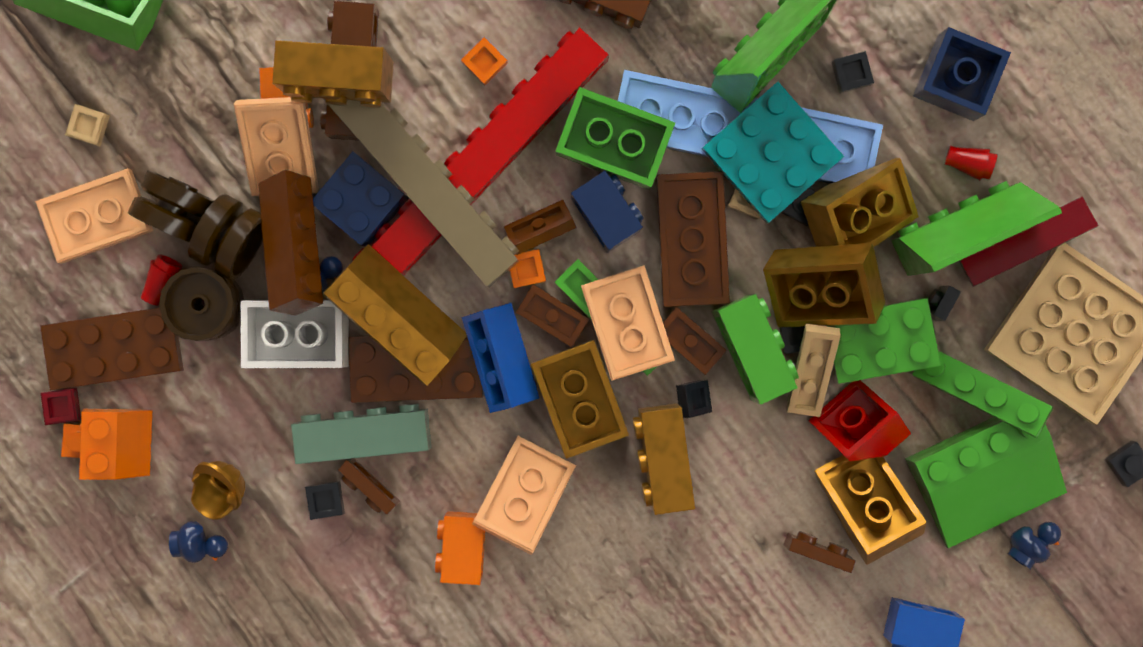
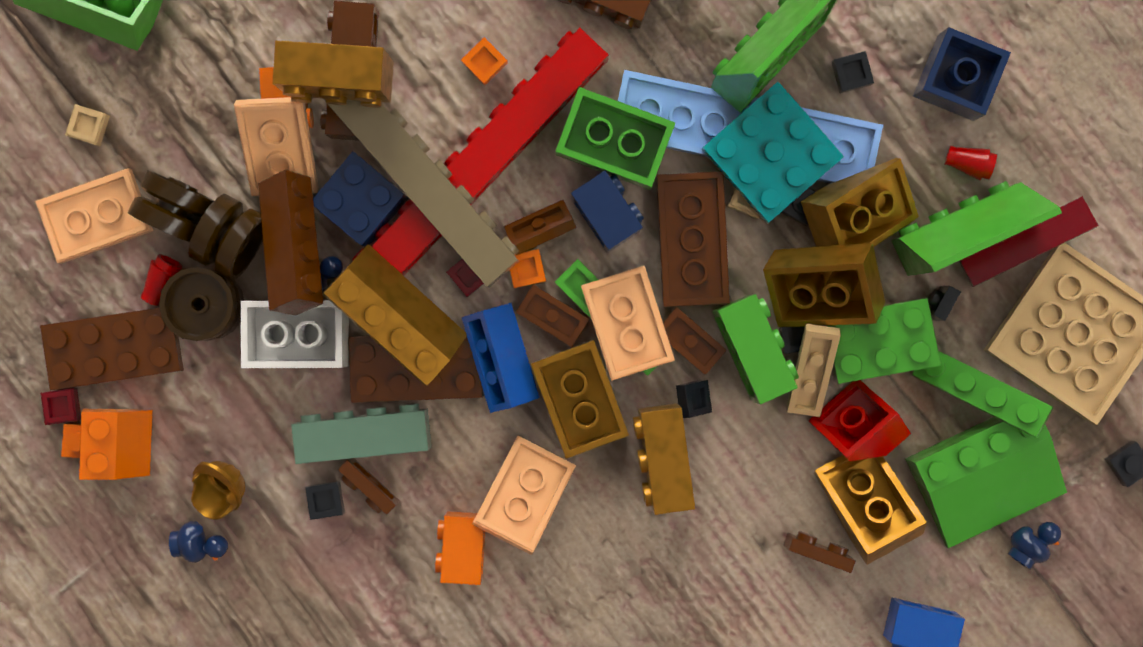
none -> dark red tile [446,259,484,297]

